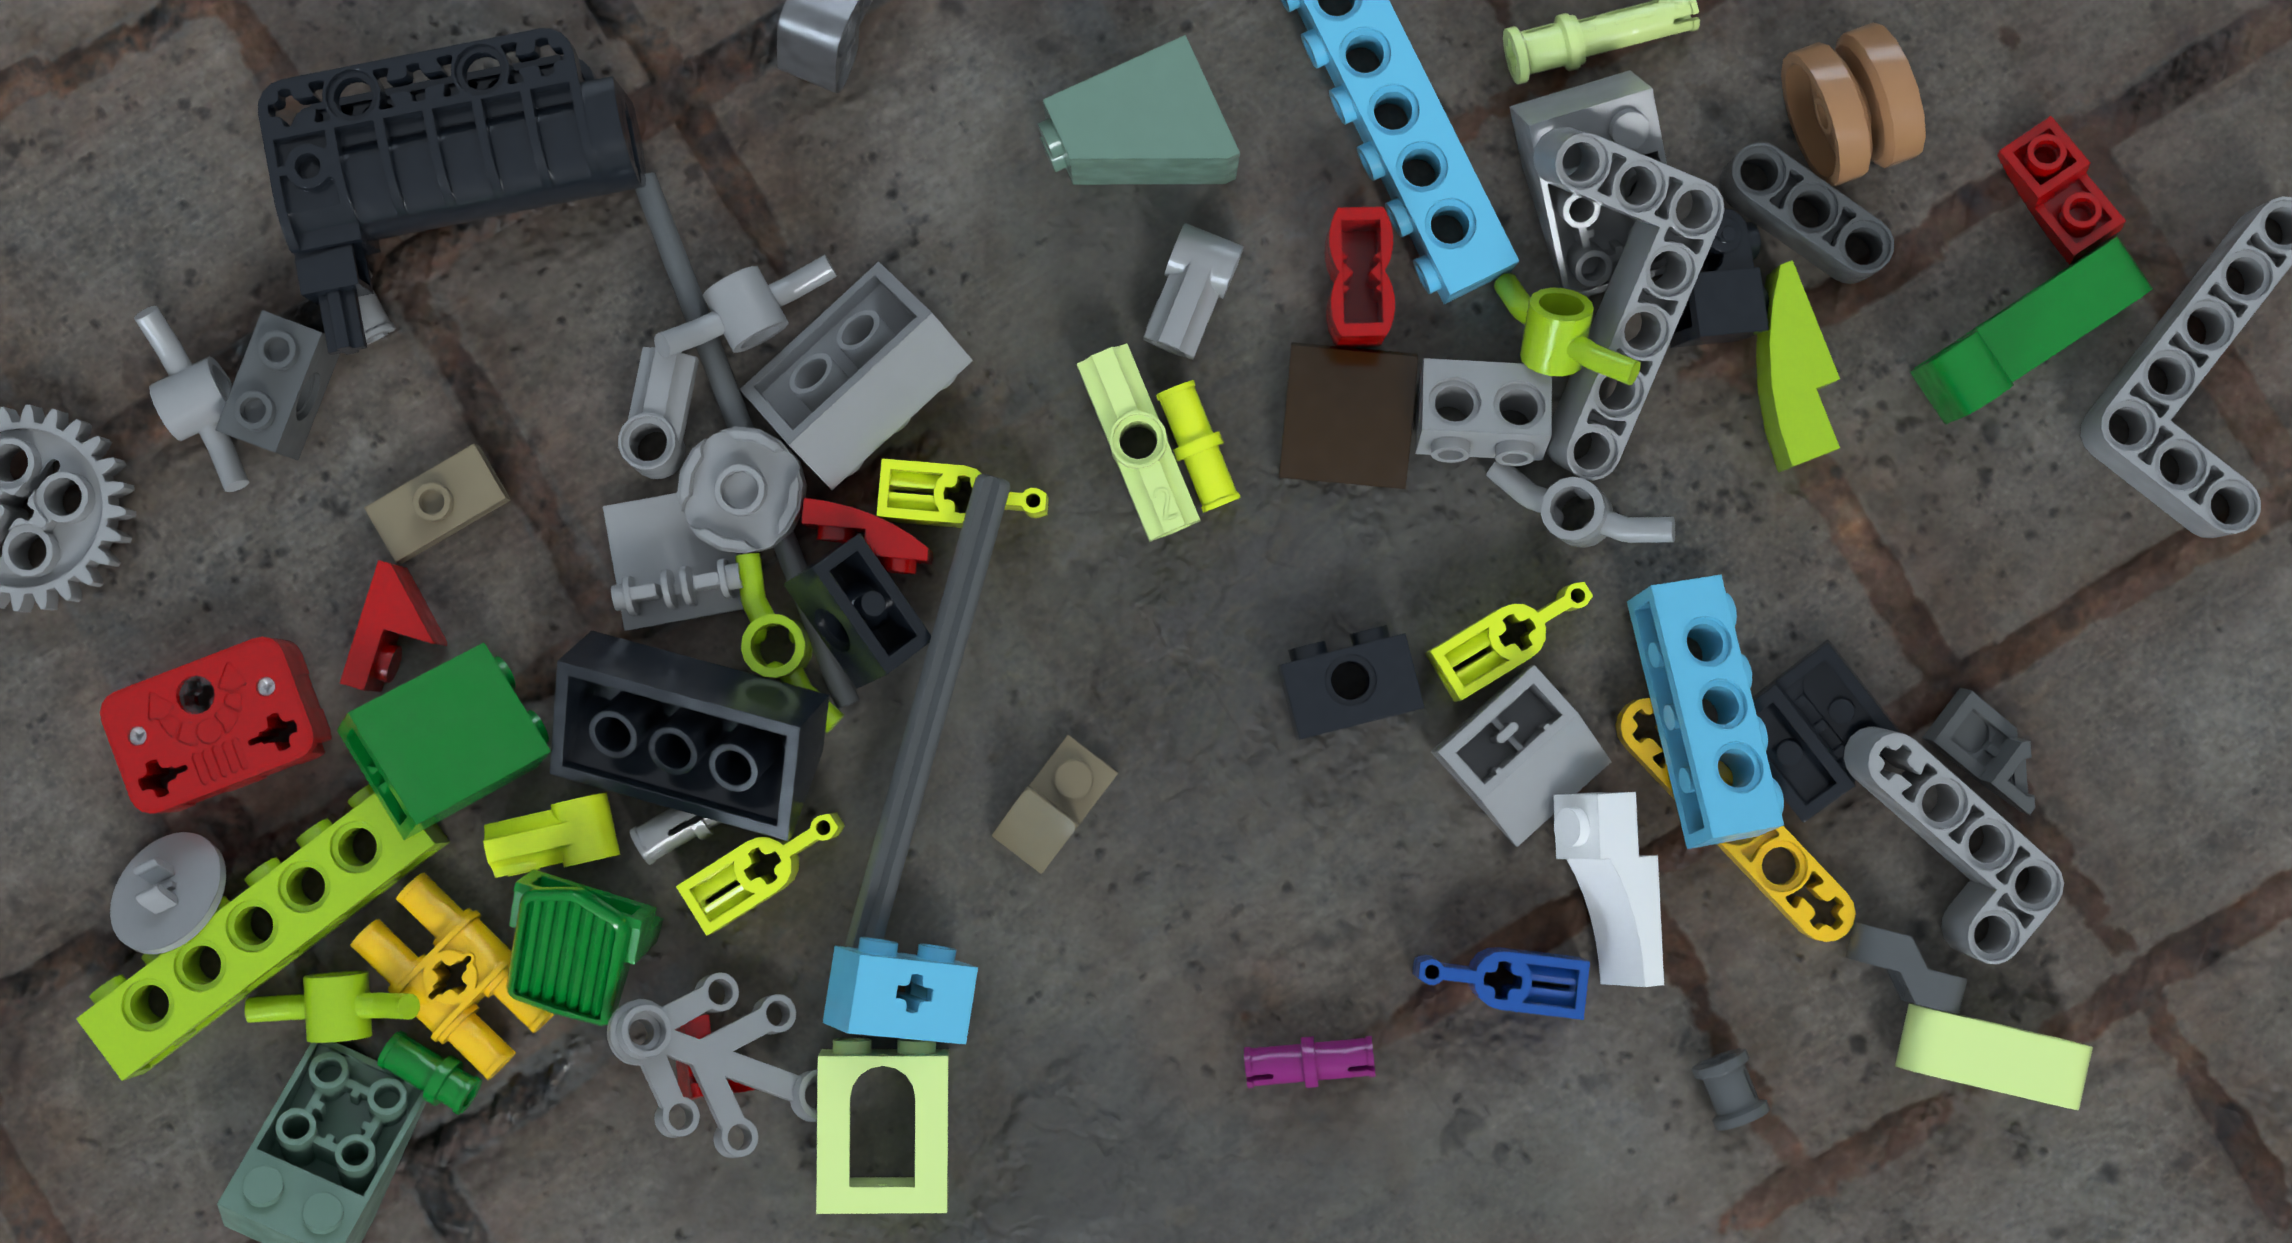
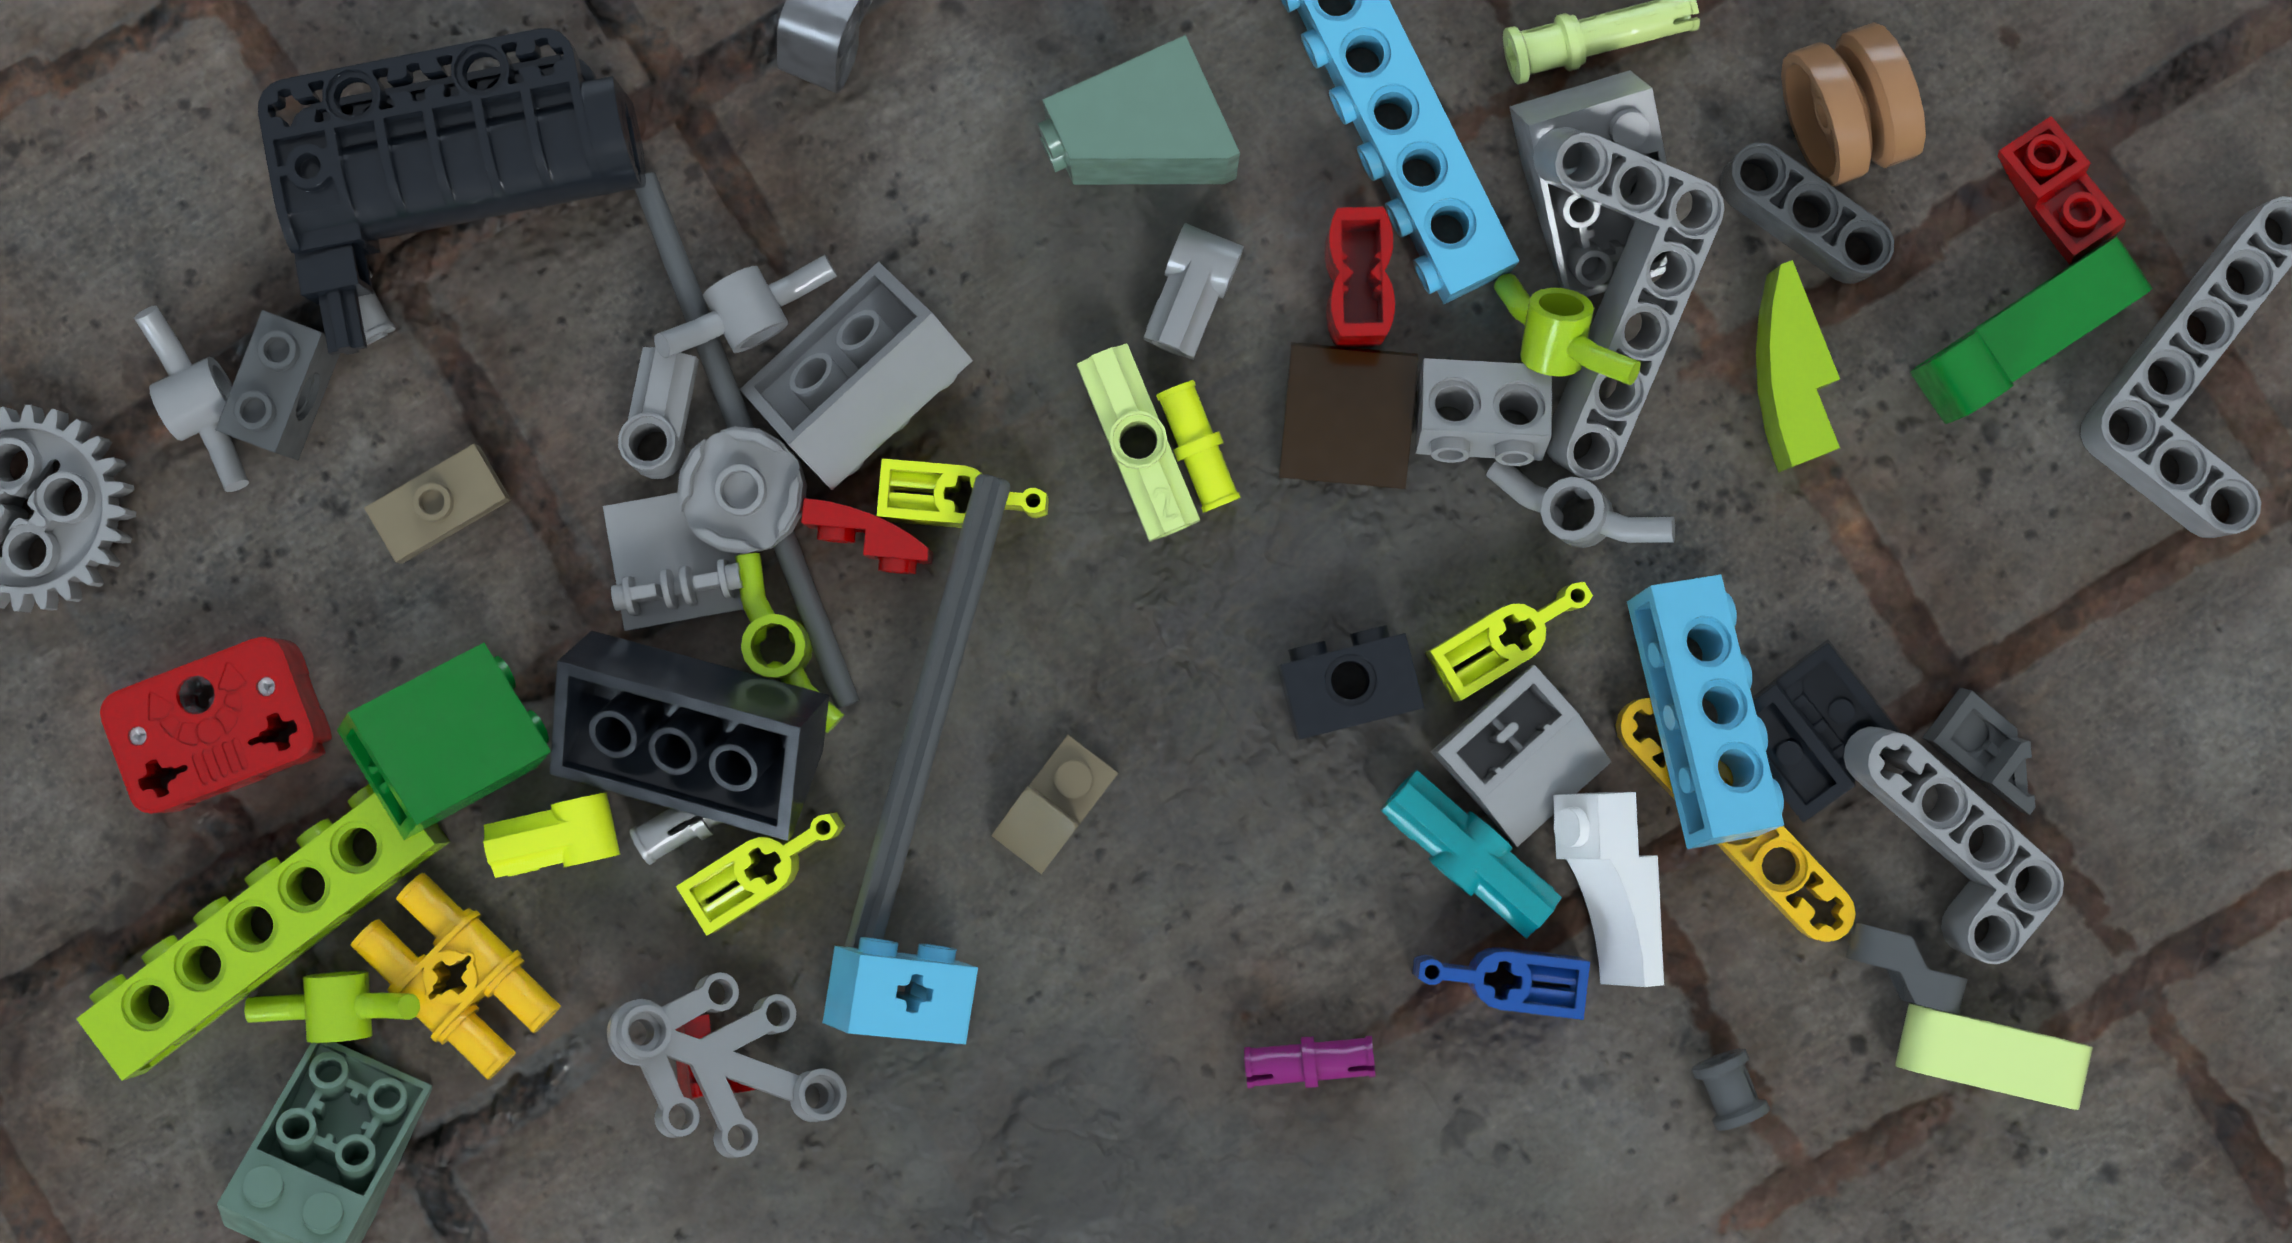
light grey piece [110,832,226,954] -> none
red slope [340,560,447,692] -> none
green pin [377,1030,482,1115] -> none
green piece [506,869,664,1026] -> none
black brick [783,533,931,689] -> none
yellowish green panel [816,1038,949,1214] -> none
black brick [1670,208,1770,348] -> none
none -> teal piece [1380,770,1562,939]

